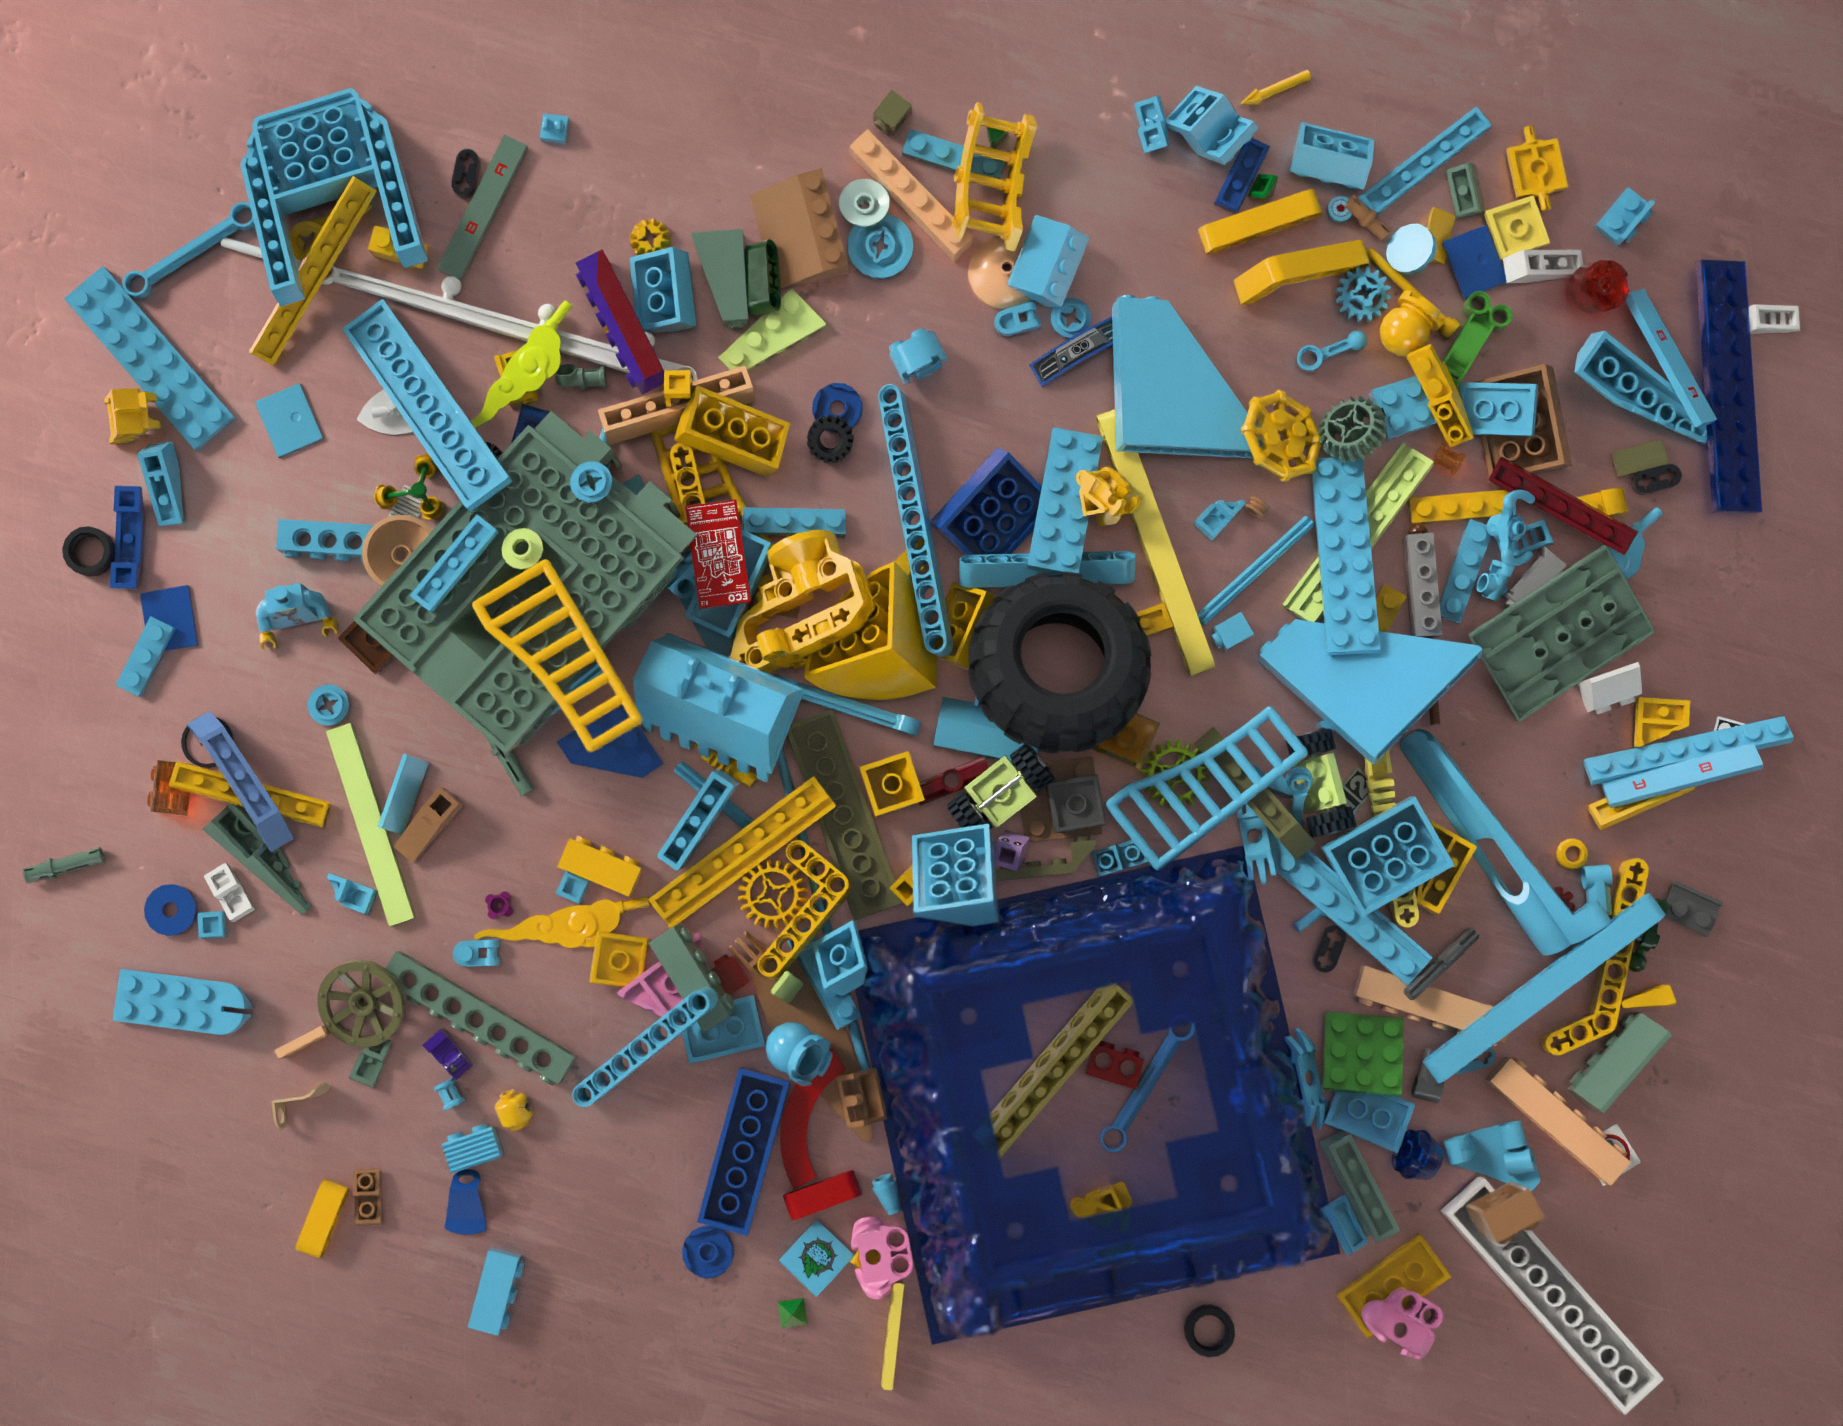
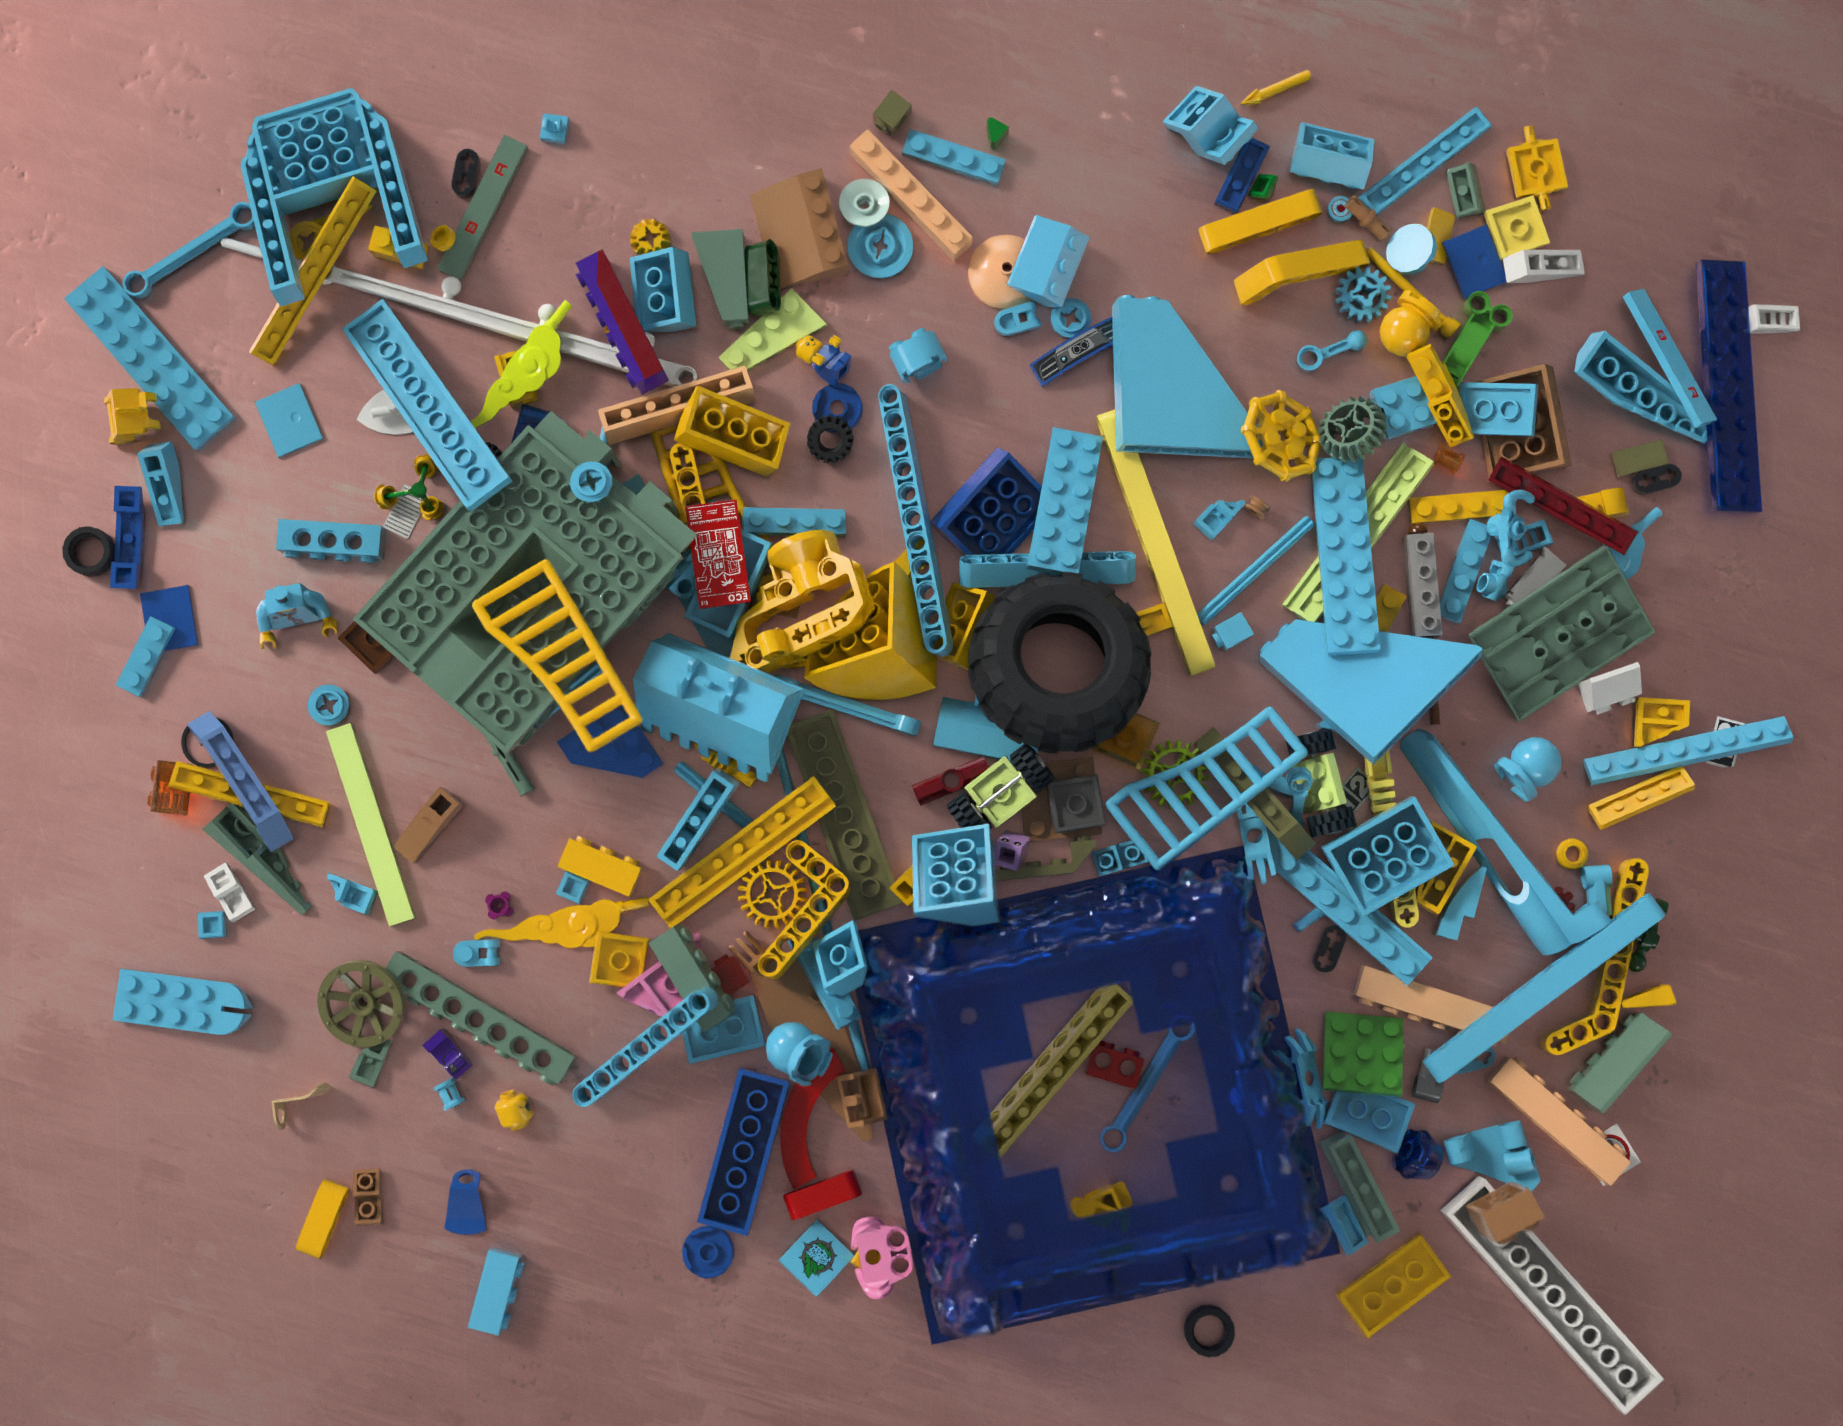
sand green pin [23,847,105,884] -> none
blue tile [144,884,198,936] -> none
light nougat tile [274,1025,330,1059] -> none
light nougat dish [362,515,433,587] -> none
medium azure tile [378,753,429,835] -> none
medium azure plate [409,515,499,613] -> none
medium azure brick [442,1123,504,1174] -> none
yellowish green piece [501,528,543,569] -> none
sand green connector [555,363,607,391] -> none
yellow panel [664,370,693,407] -> none
yellowish green slope [771,971,804,1003] -> none
green slope [778,1298,808,1329] -> none
yellow slope [859,751,925,818] -> none
medium azure cone [872,1174,902,1215] -> none
light yellow tile [881,1280,904,1391] -> none
yellow fence [952,102,1037,251] -> none
yellow piece [1076,467,1142,526] -> none
medium azure slope [1134,95,1169,153] -> none
bright pink piece [1362,1288,1443,1360] -> none
dark grey axle [1404,928,1479,1000] -> none
clear red brick [1568,260,1629,313] -> none
medium azure bracket [1594,187,1655,246] -> none
medium azure tile [1602,743,1763,808] -> none
dark grey plate [1664,881,1724,937] -> none
none -> yellow tile [430,225,456,252]
none -> piece [796,335,852,387]
none -> medium azure slope [1432,867,1487,940]
none -> medium azure tile [1494,737,1562,802]

